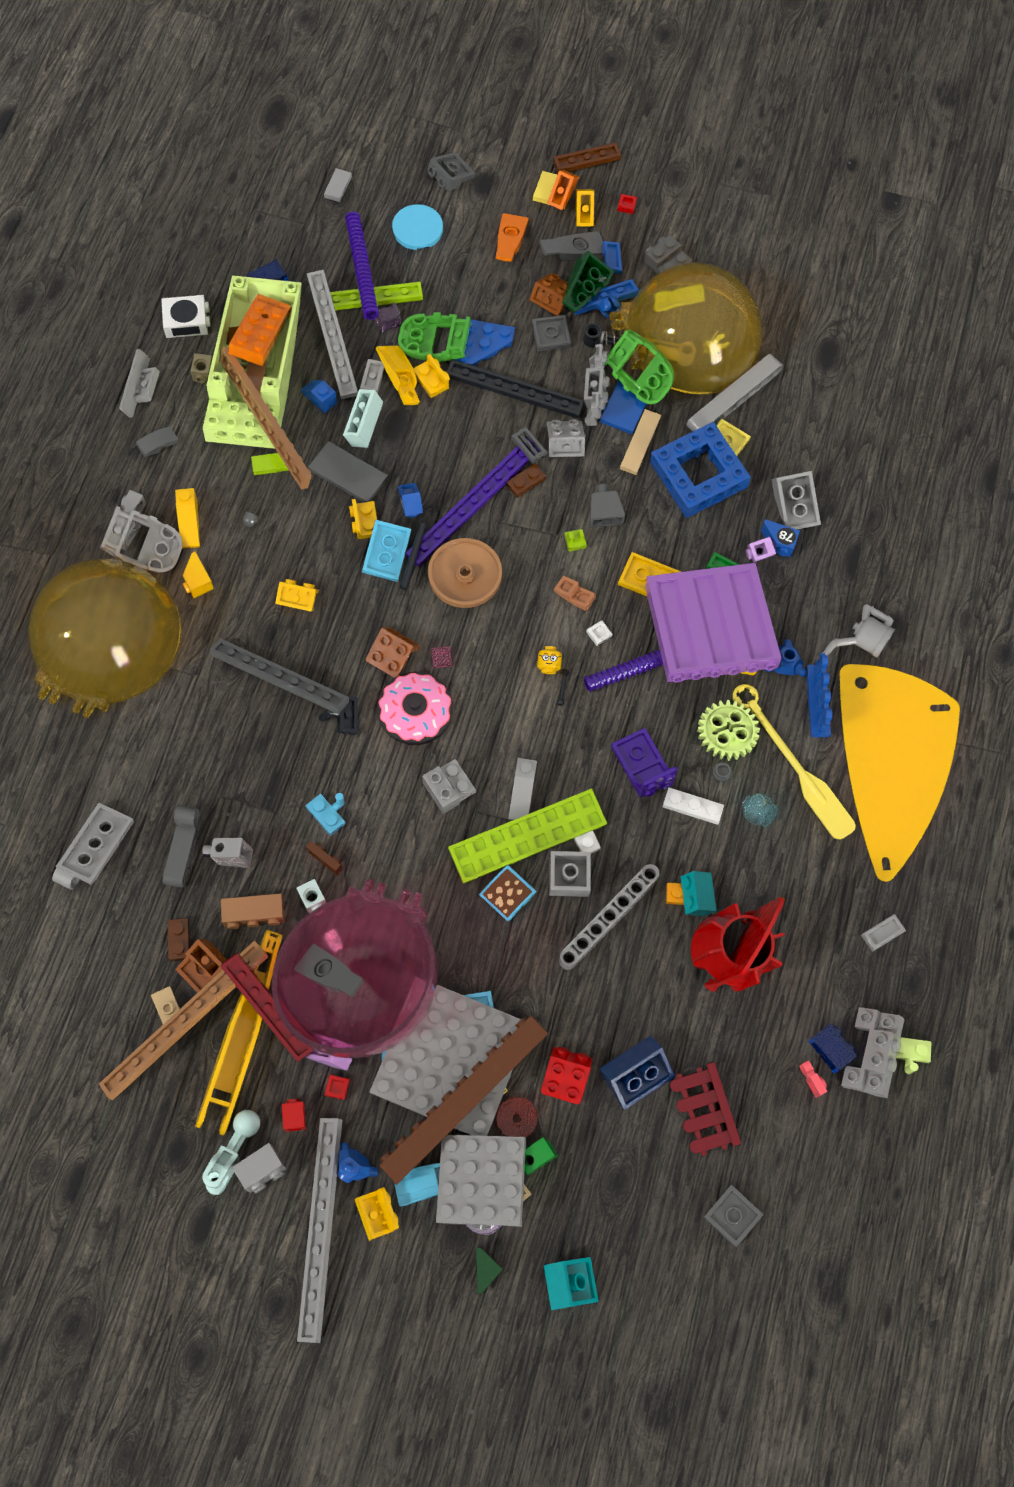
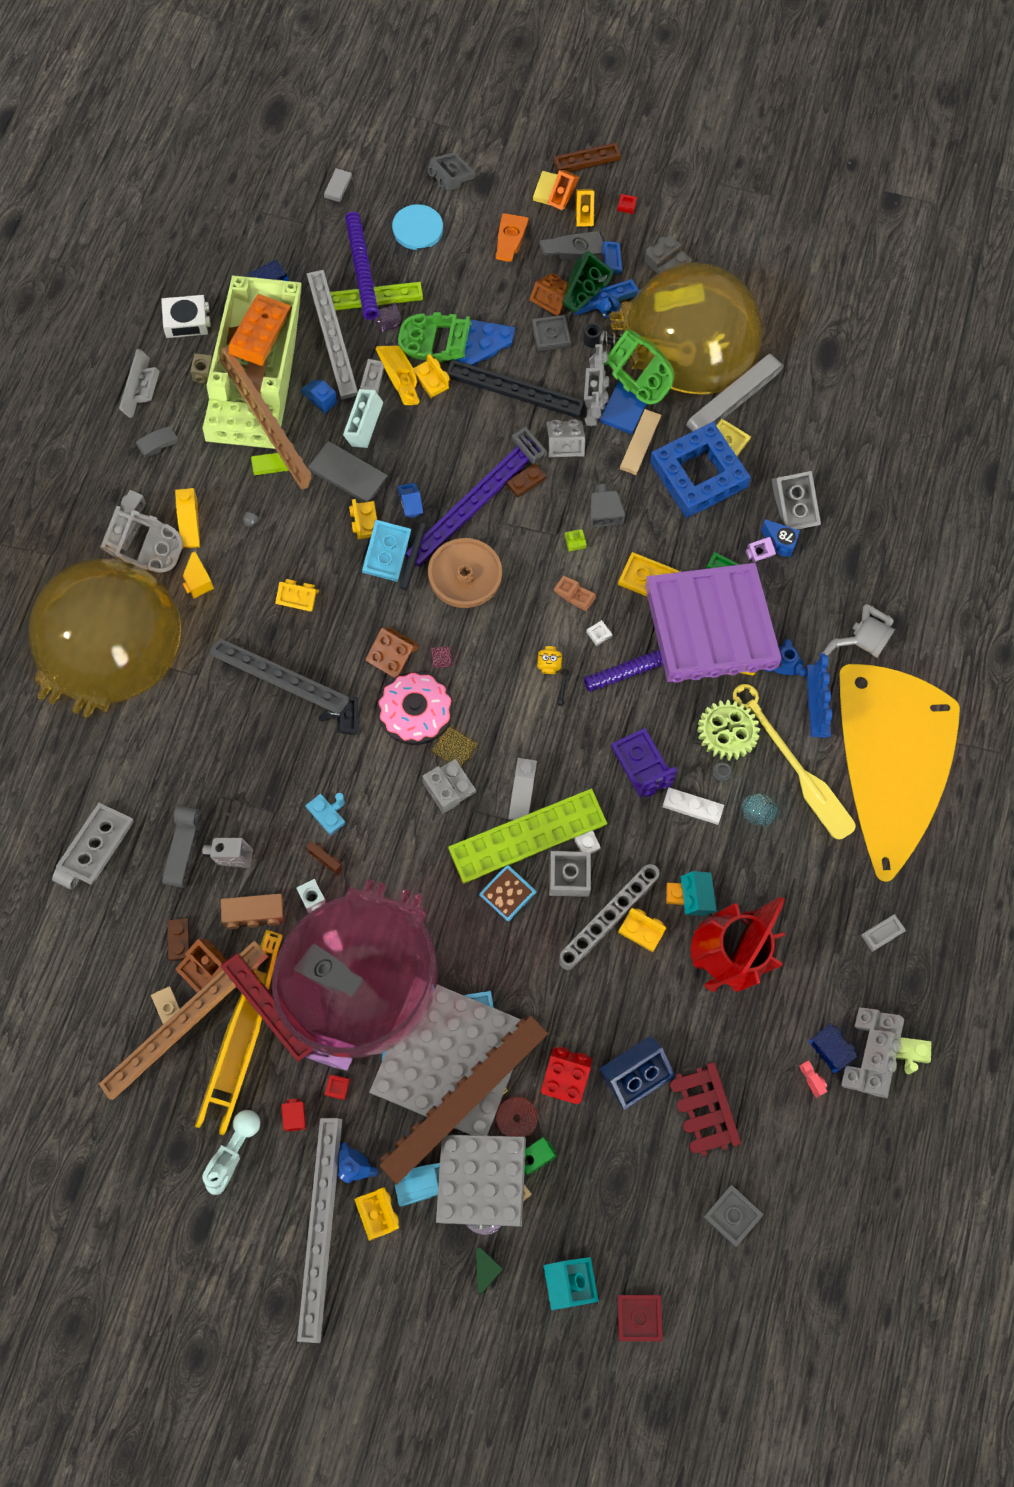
light grey brick [232,1143,287,1193] -> none
none -> clear yellow piece [432,726,477,767]
none -> dark red plate [617,1295,663,1341]
none -> yellow bracket [618,908,666,952]

